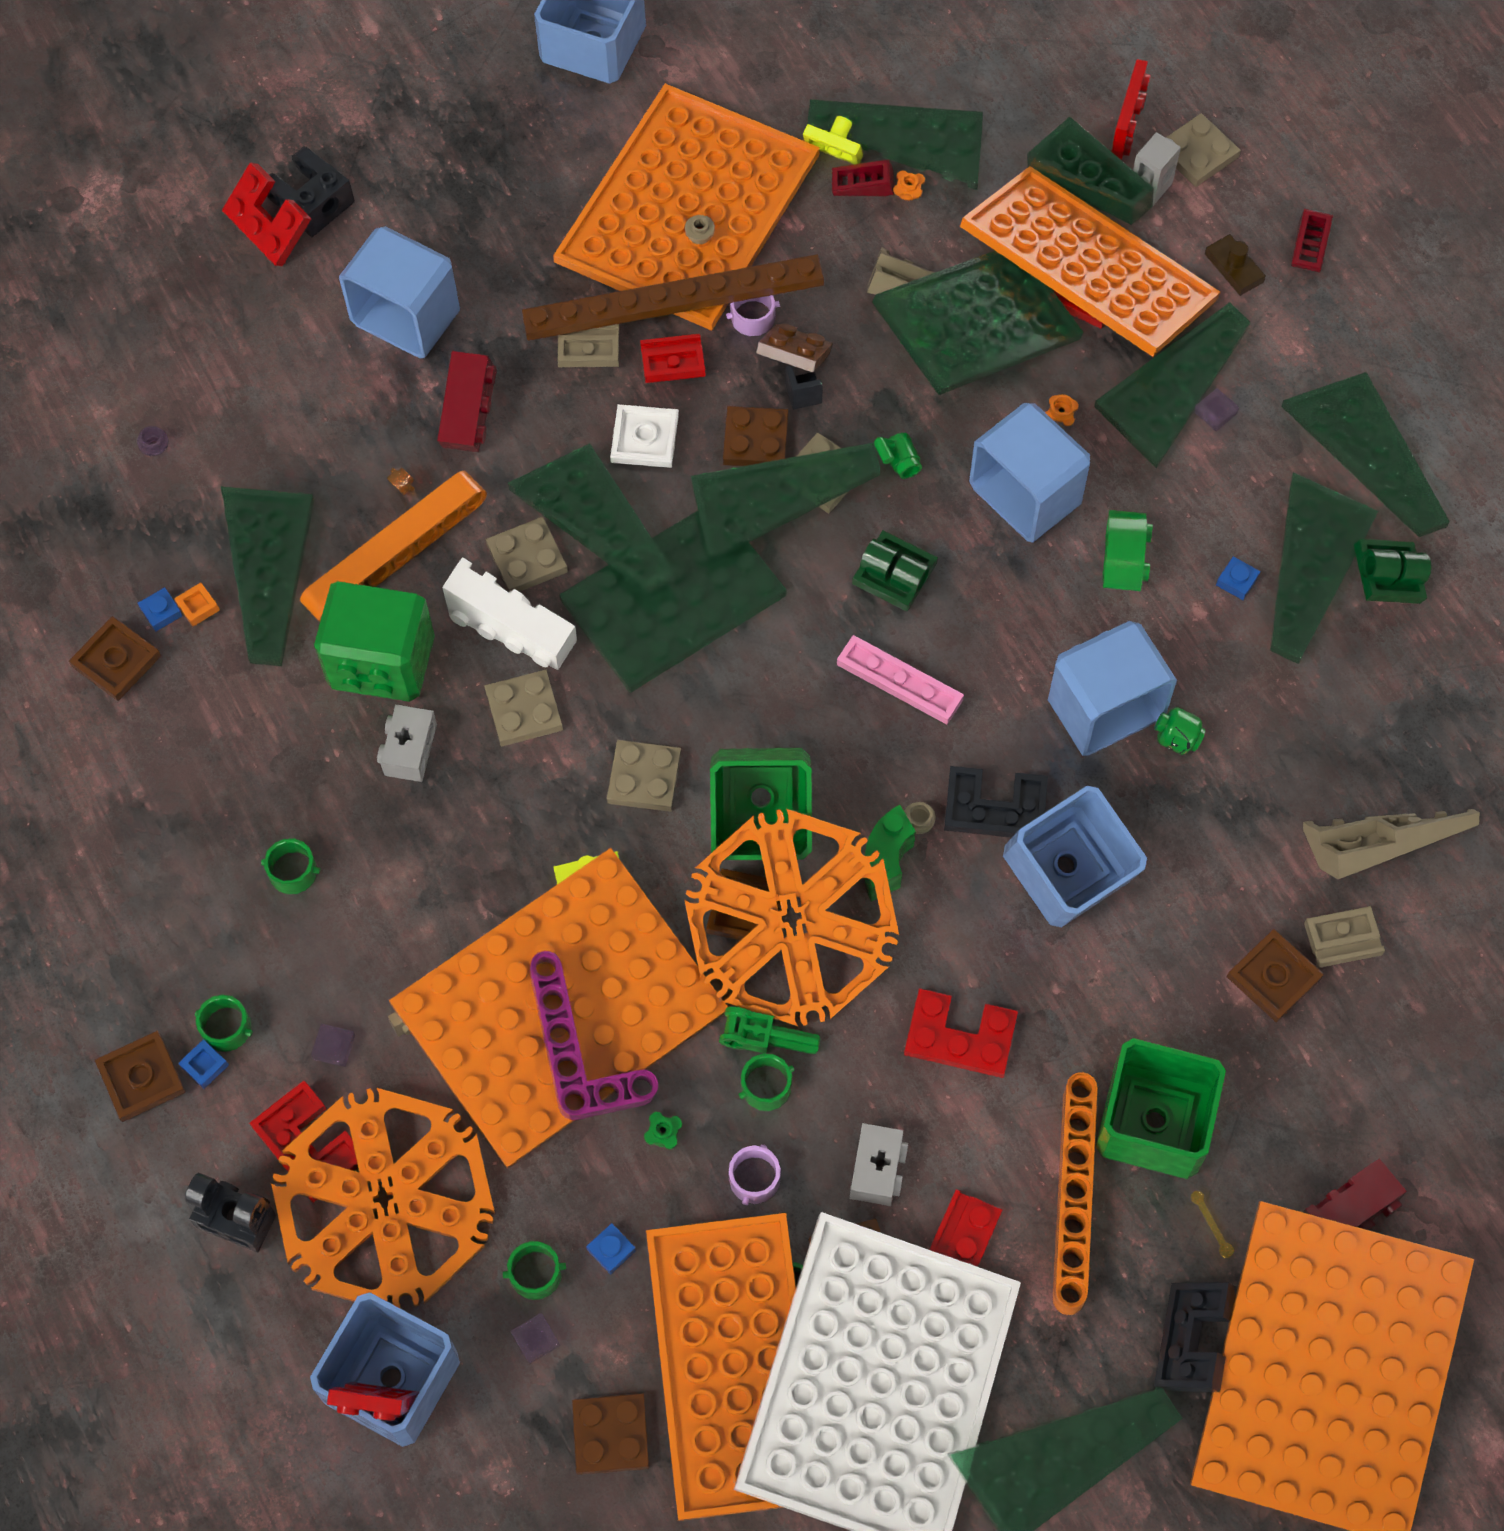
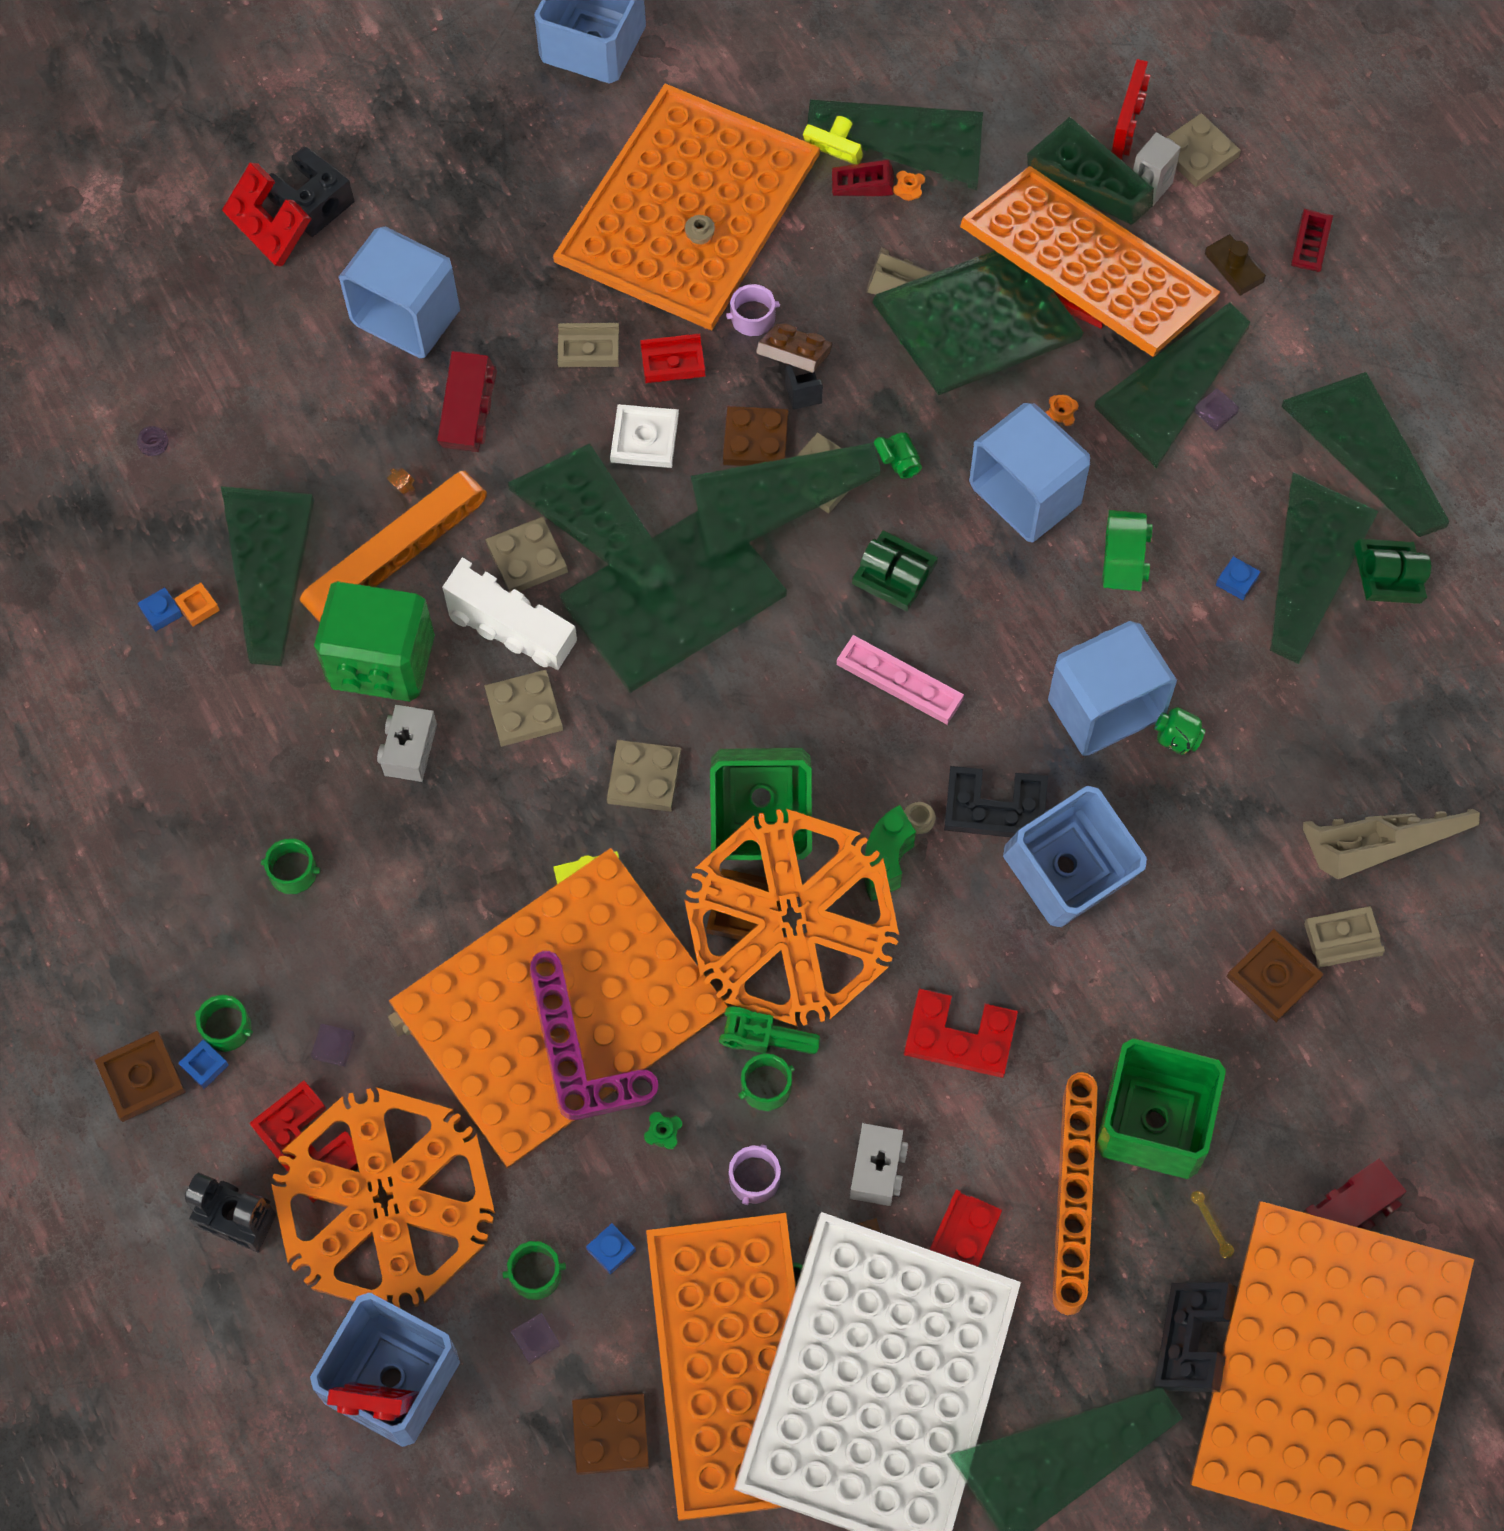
reddish brown plate [69,616,161,701] -> none
reddish brown plate [522,254,824,341] -> none

